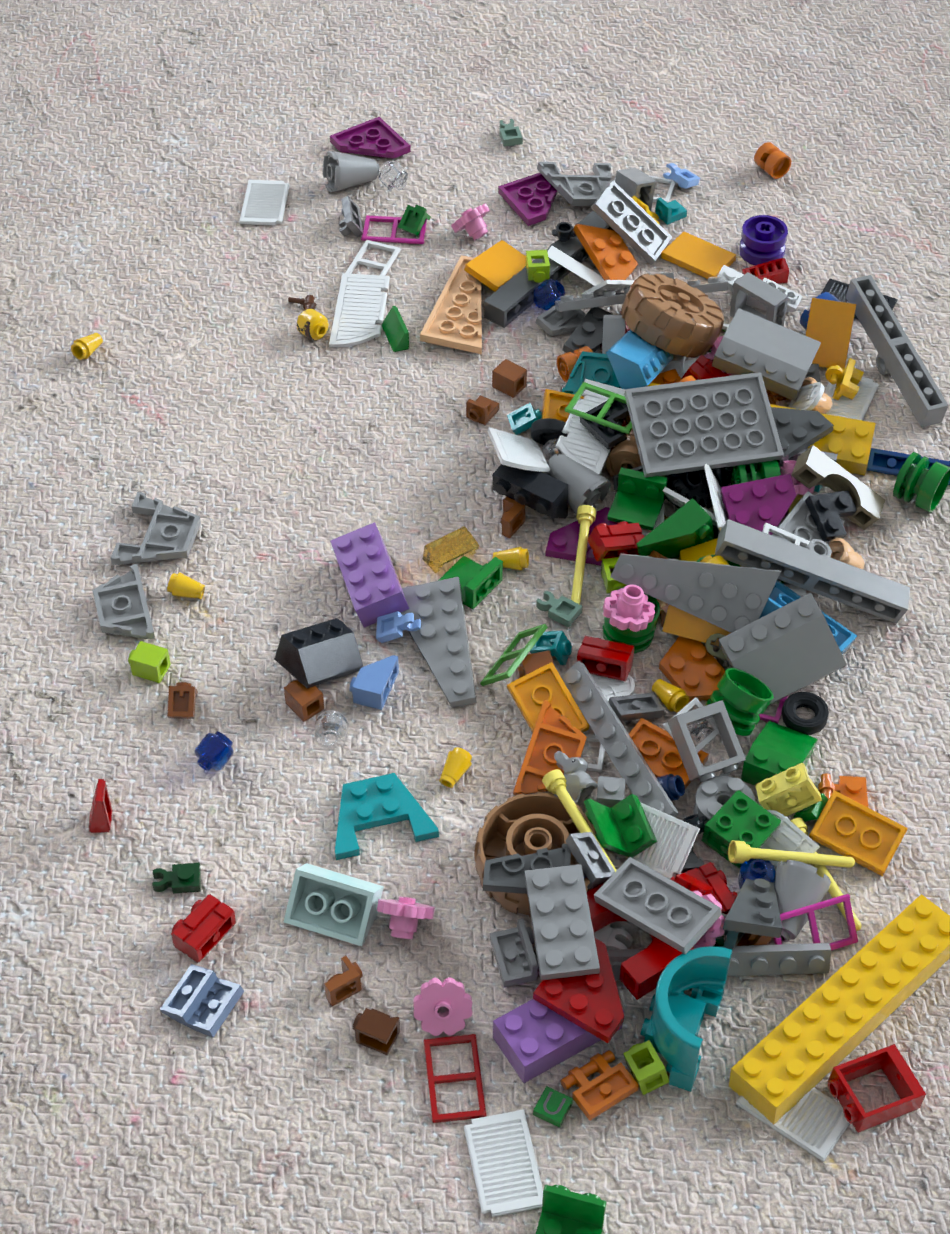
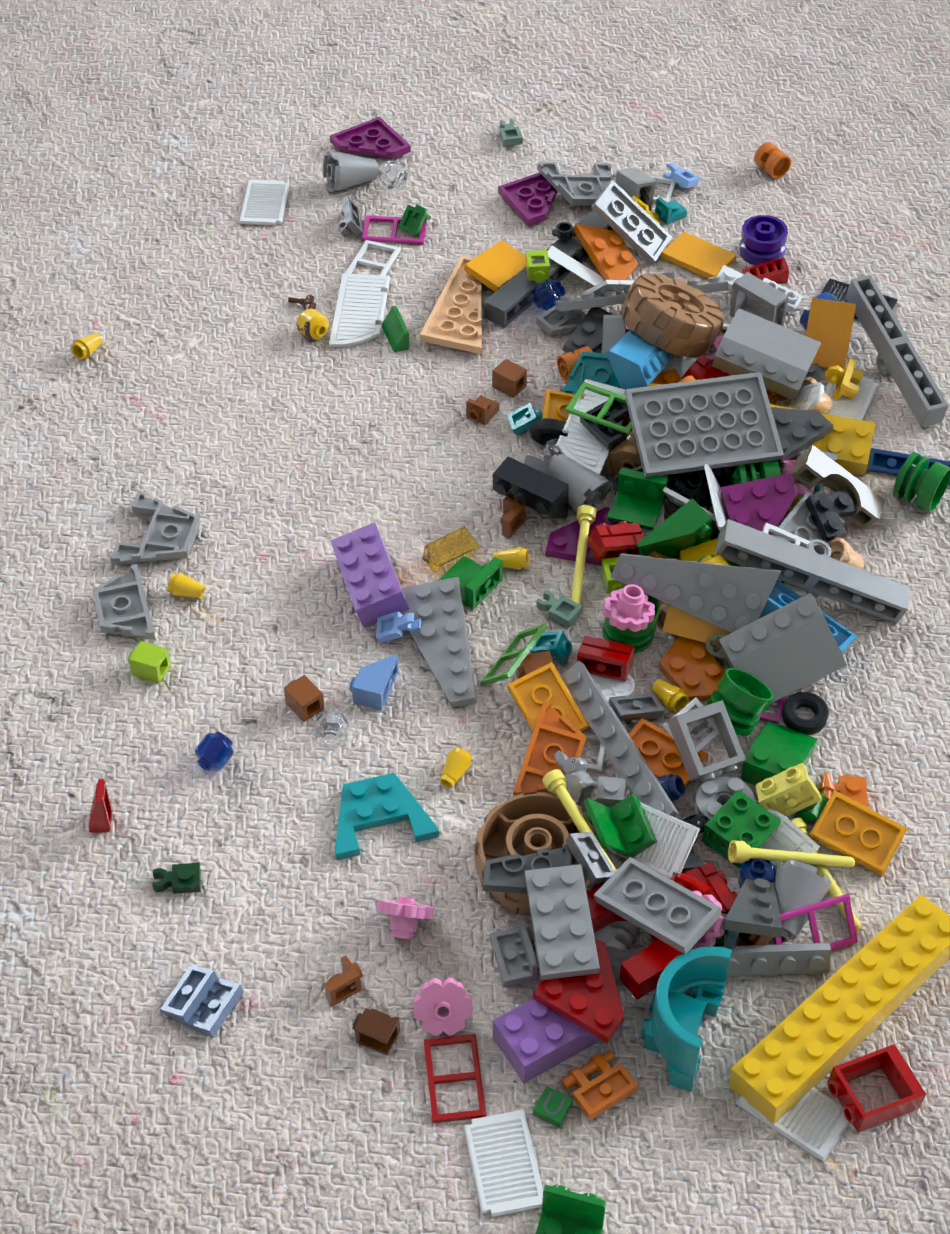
dark orange bracket [167,682,198,719] -> none
red brick [171,894,236,963] -> none
slope [274,618,363,688] -> none
light aqua slope [284,863,384,947] -> none
bright pink plant [451,203,490,241] -> none
white piece [487,427,550,472] -> none
lime brick [623,1040,669,1095] -> none

